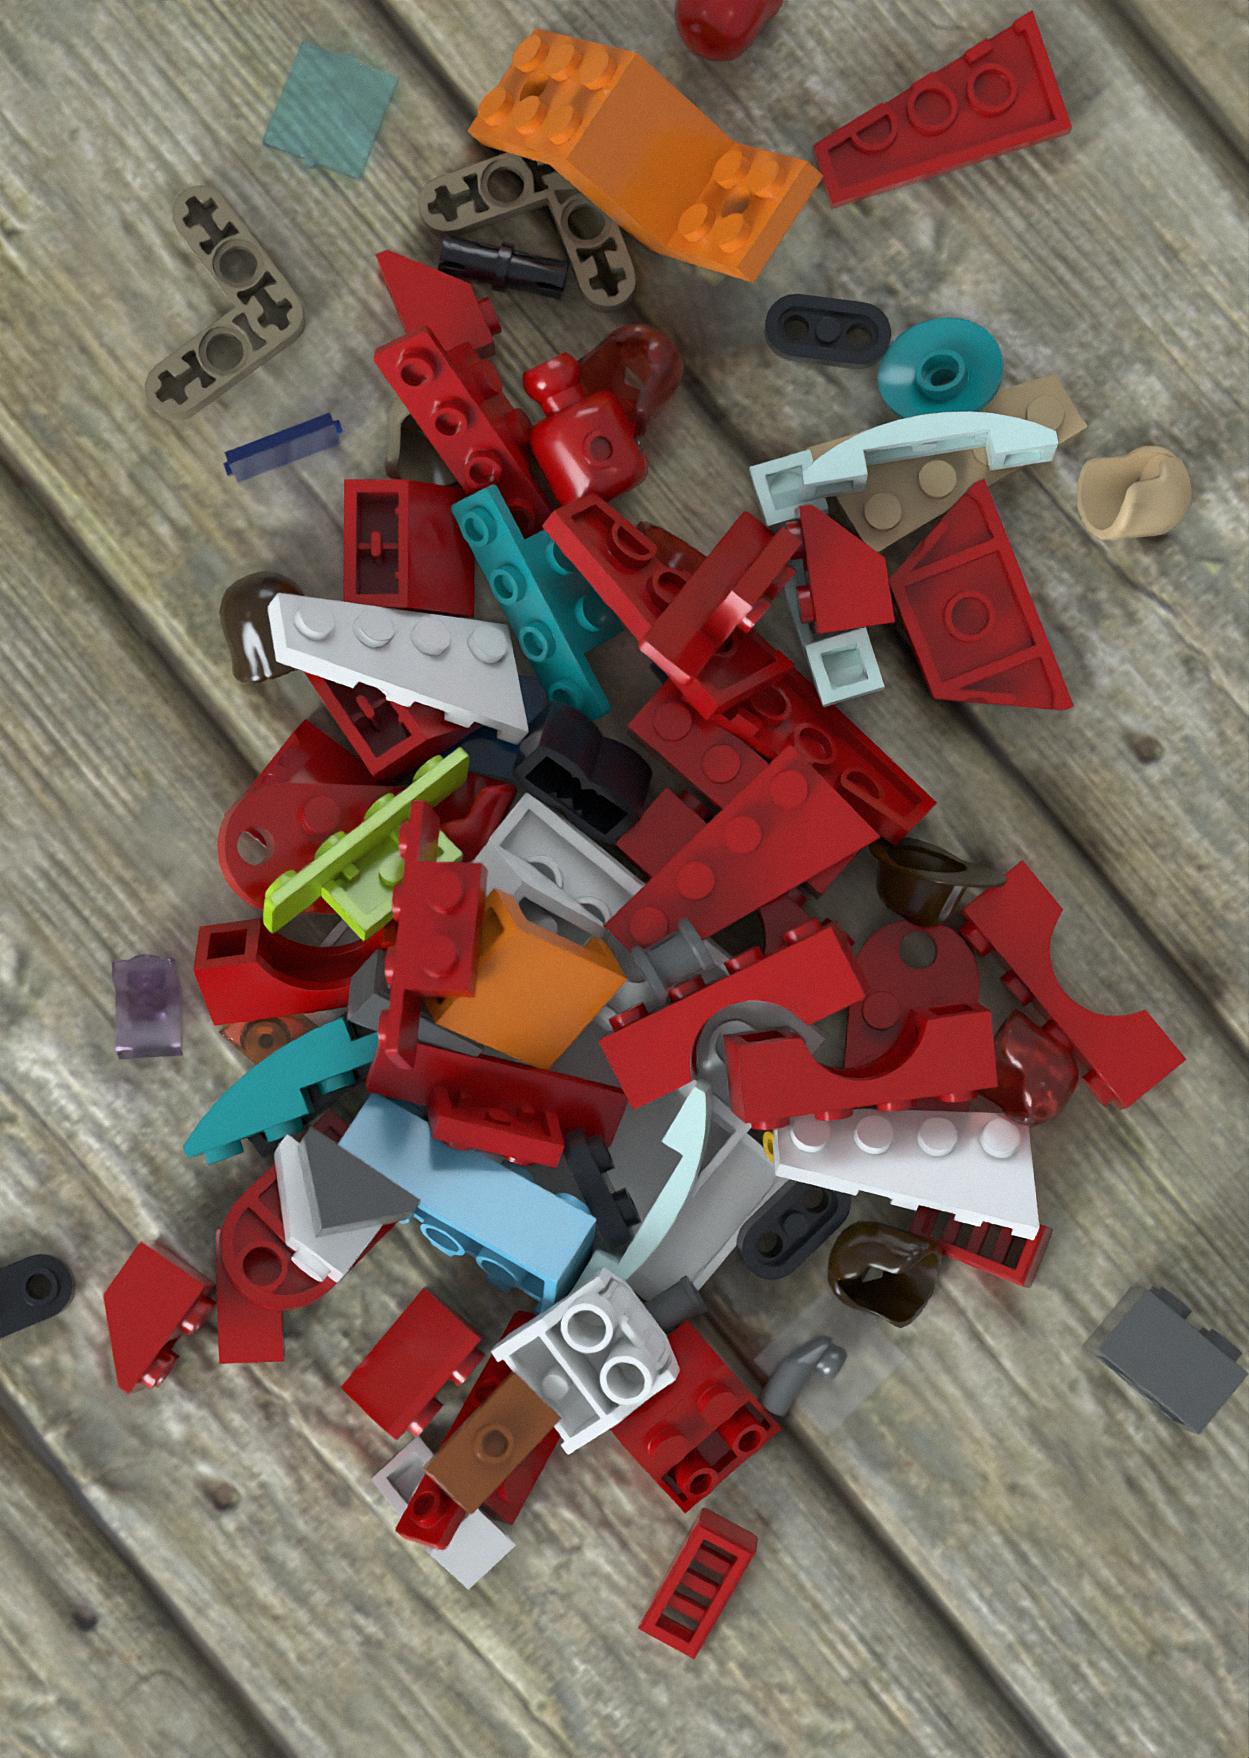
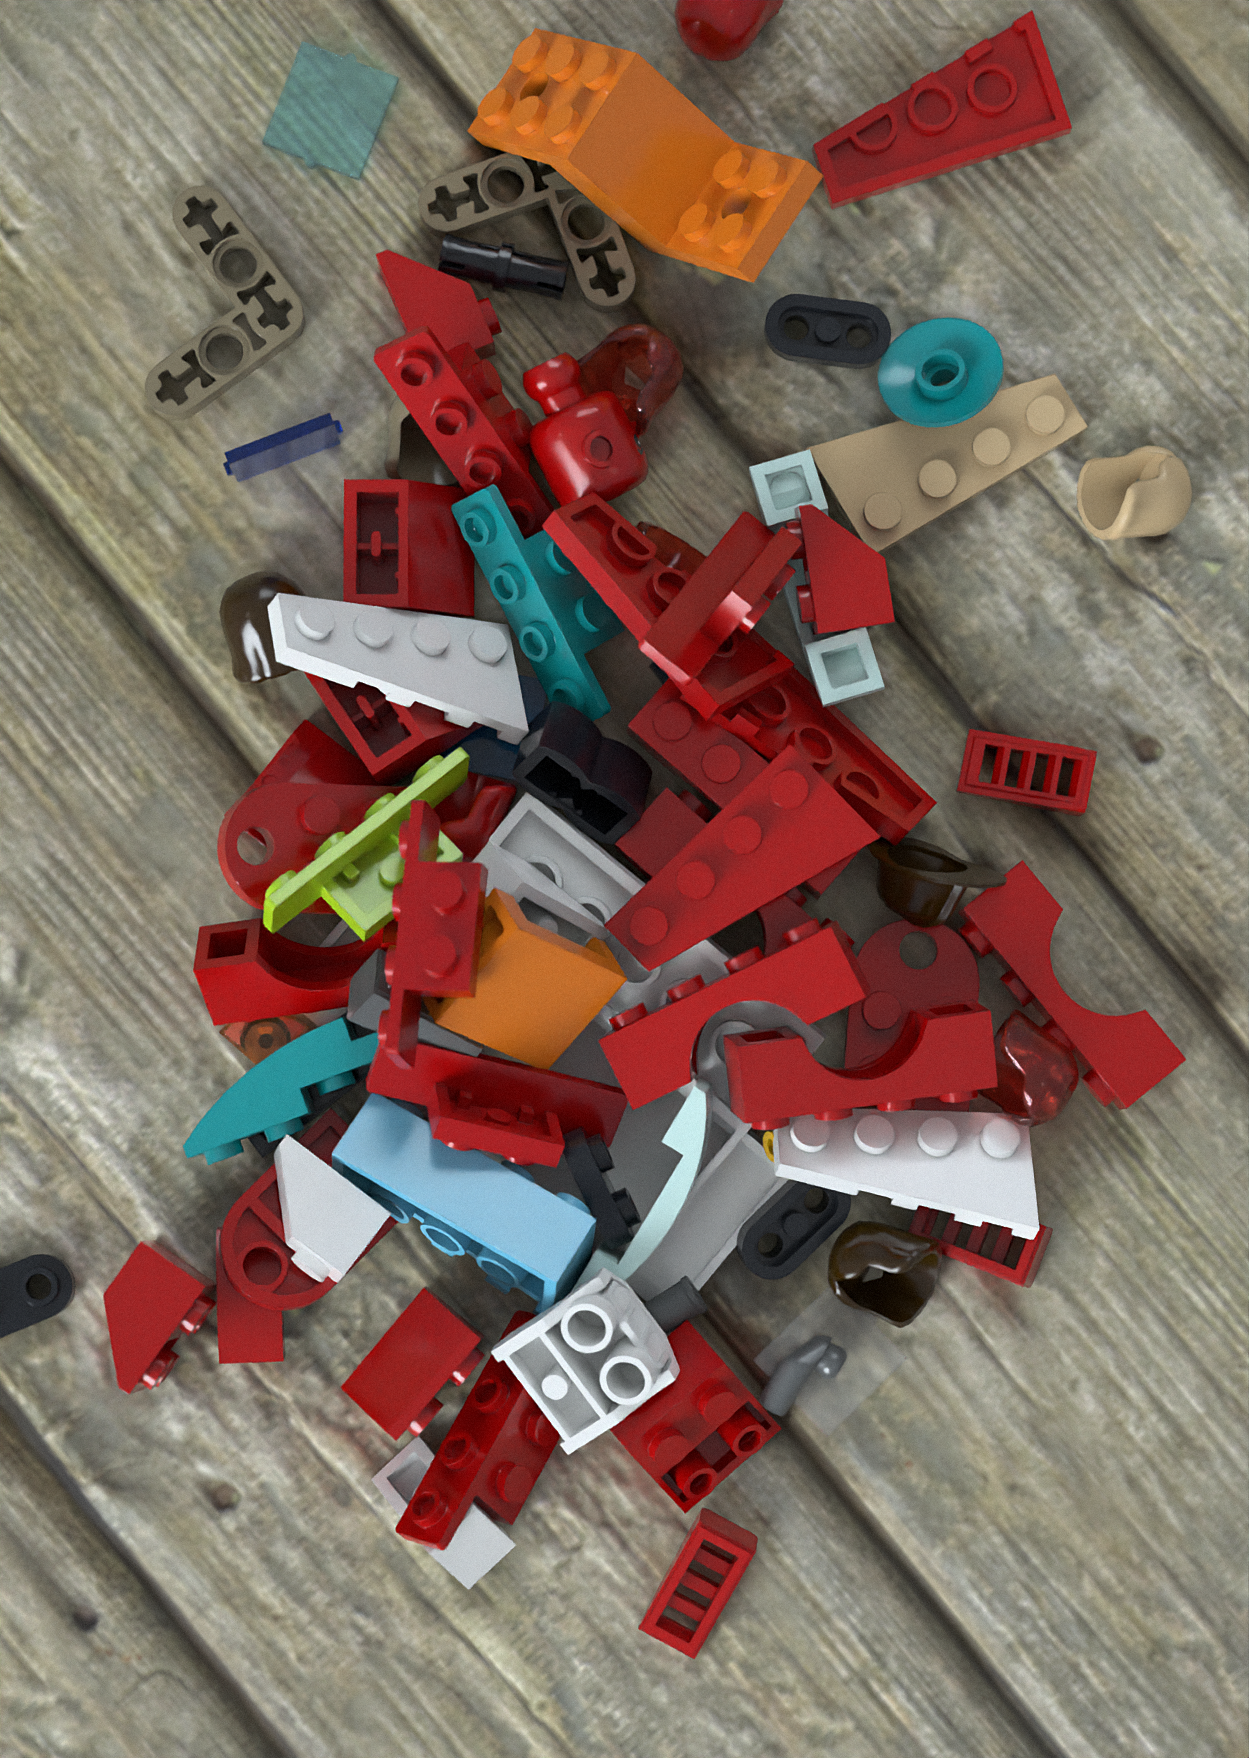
clear purple bracket [111,954,183,1060] -> none
dark grey slope [298,1127,421,1238] -> none
dark orange plate [421,1372,561,1515] -> none
dark grey bush [630,917,716,1000] -> none
light aqua slope [800,411,1058,501] -> none
red wing [888,479,1074,711] -> none
dark grey brick [1083,1286,1249,1435] -> none
none -> red slope [956,729,1097,817]

